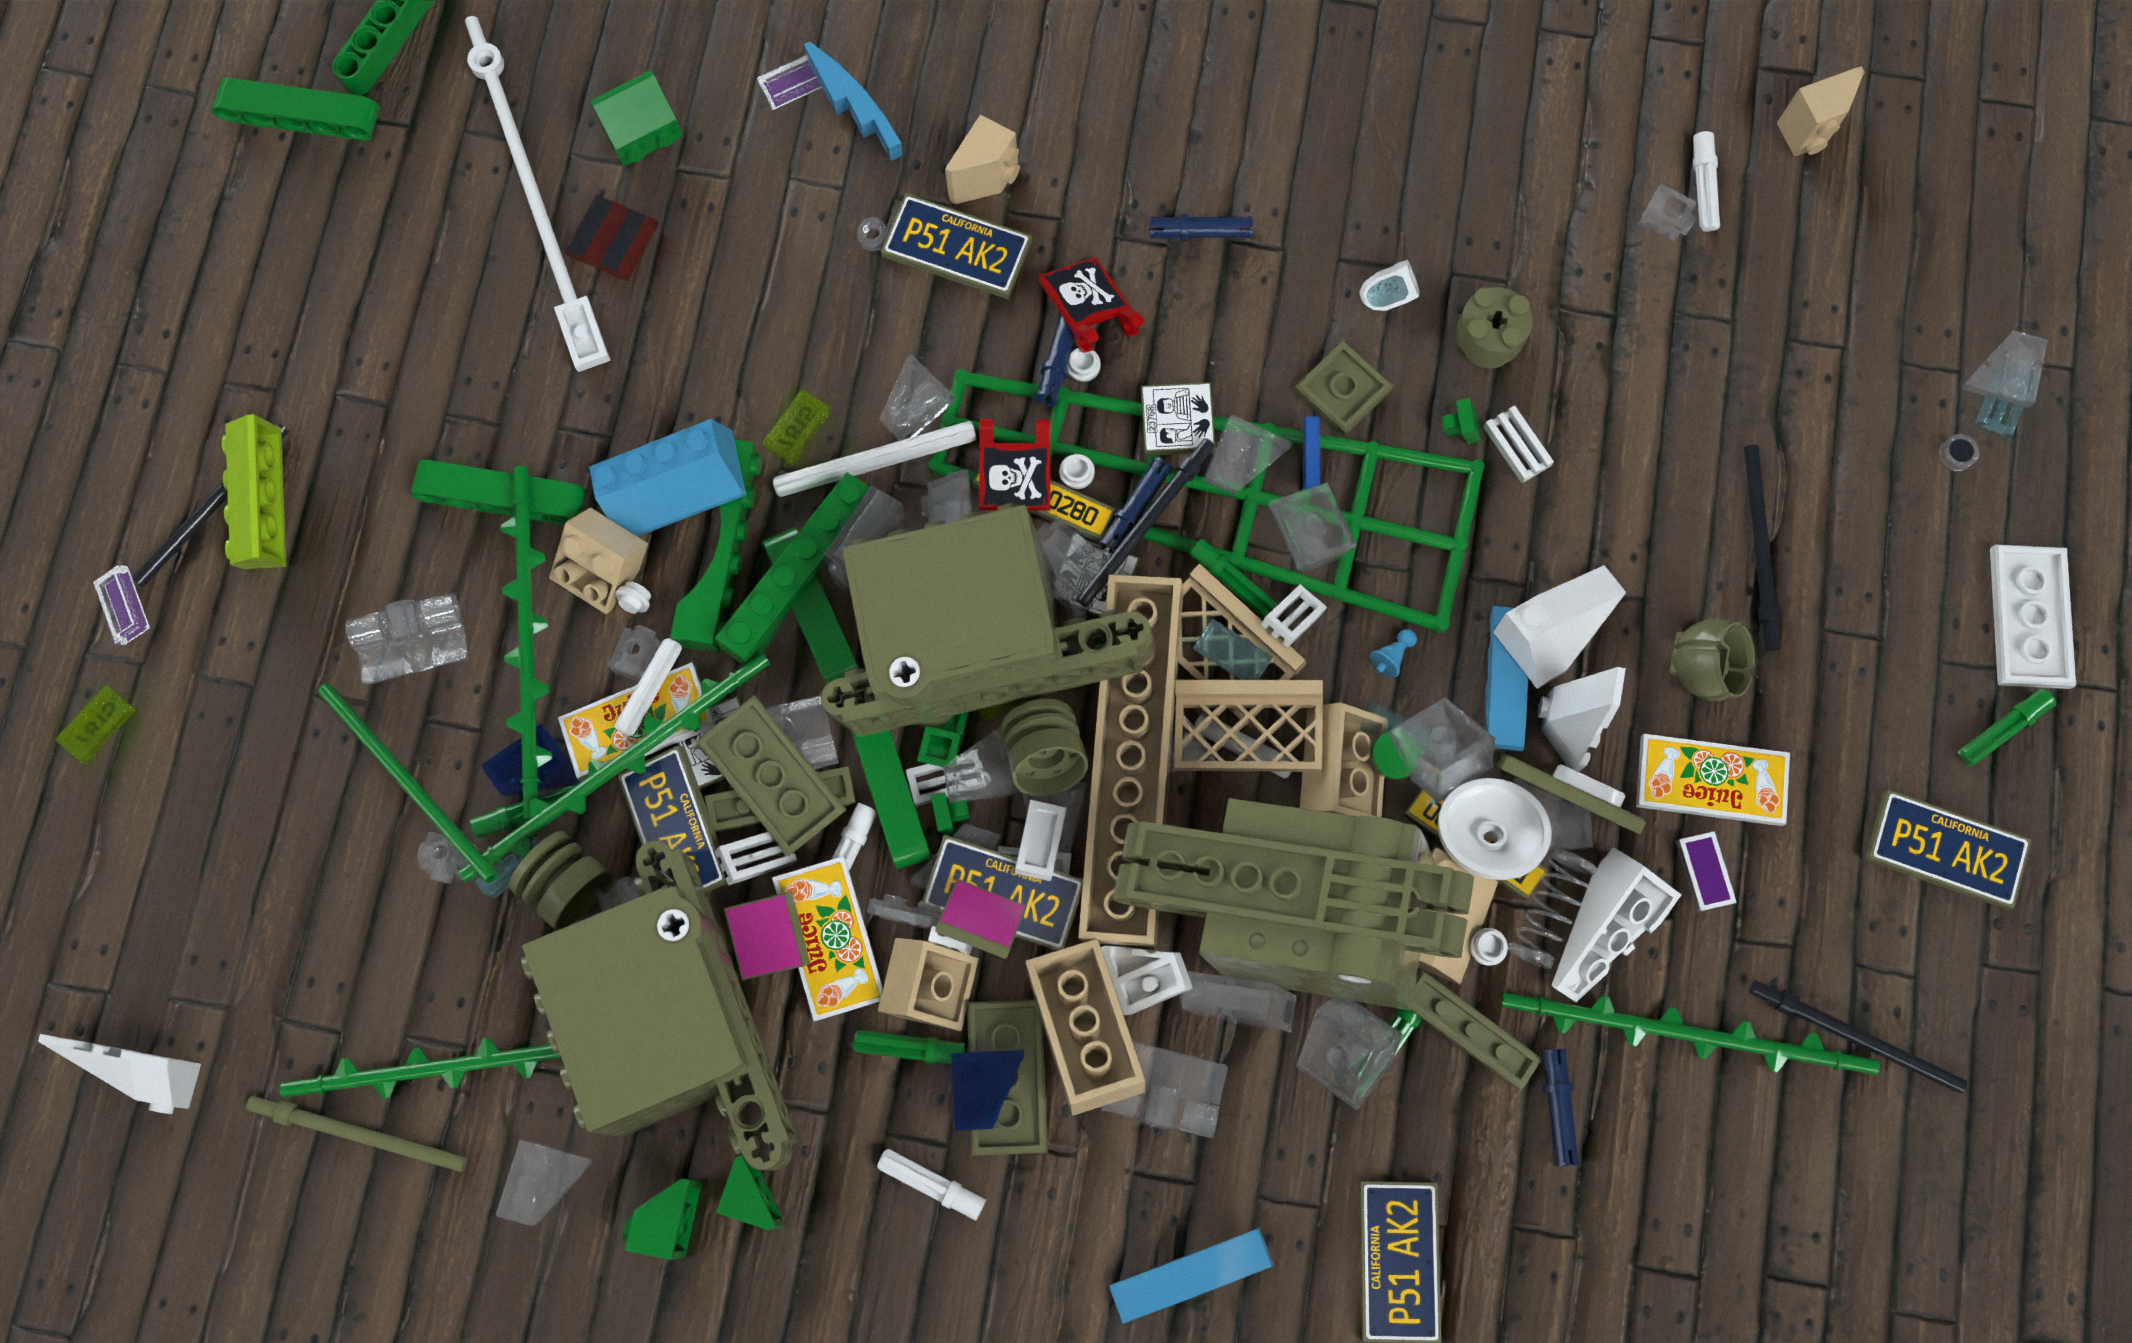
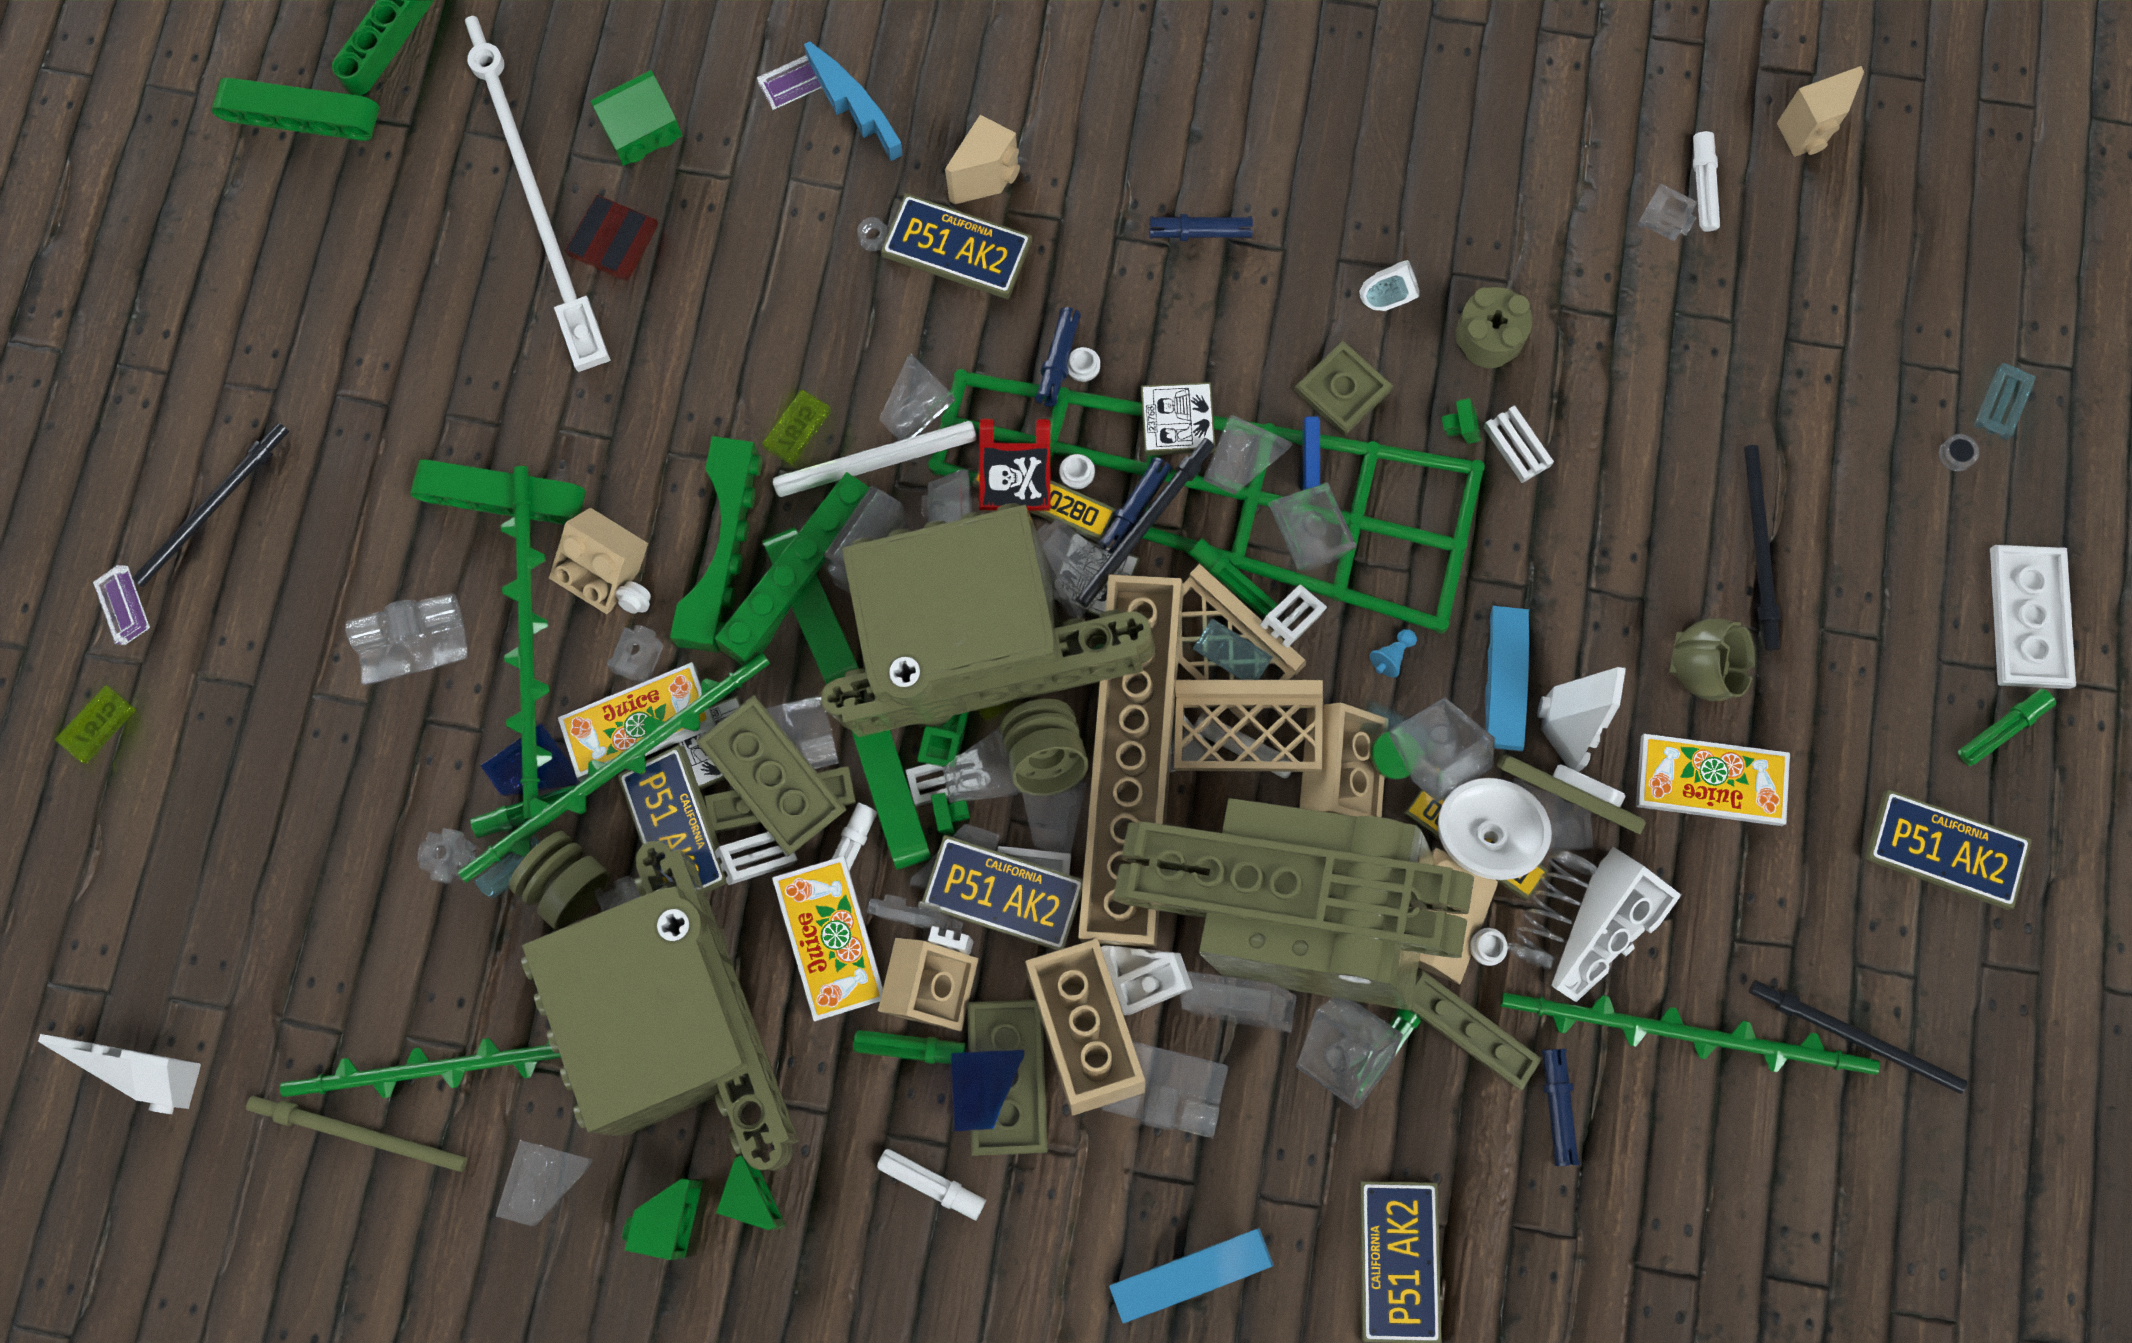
lime slope [222,414,286,569] -> none
green piece [318,683,498,884] -> none
dark azure slope [589,419,746,537] -> none
white axle [615,638,682,736] -> none
dark pink tile [724,891,810,981] -> none
dark pink tile [935,879,1027,959] -> none
white tile [1014,800,1066,881] -> none
flag [1038,257,1144,353] -> none
white wedge [1493,565,1626,689] -> none
tile [1676,831,1737,913] -> none
clear wing [1962,330,2048,408] -> none

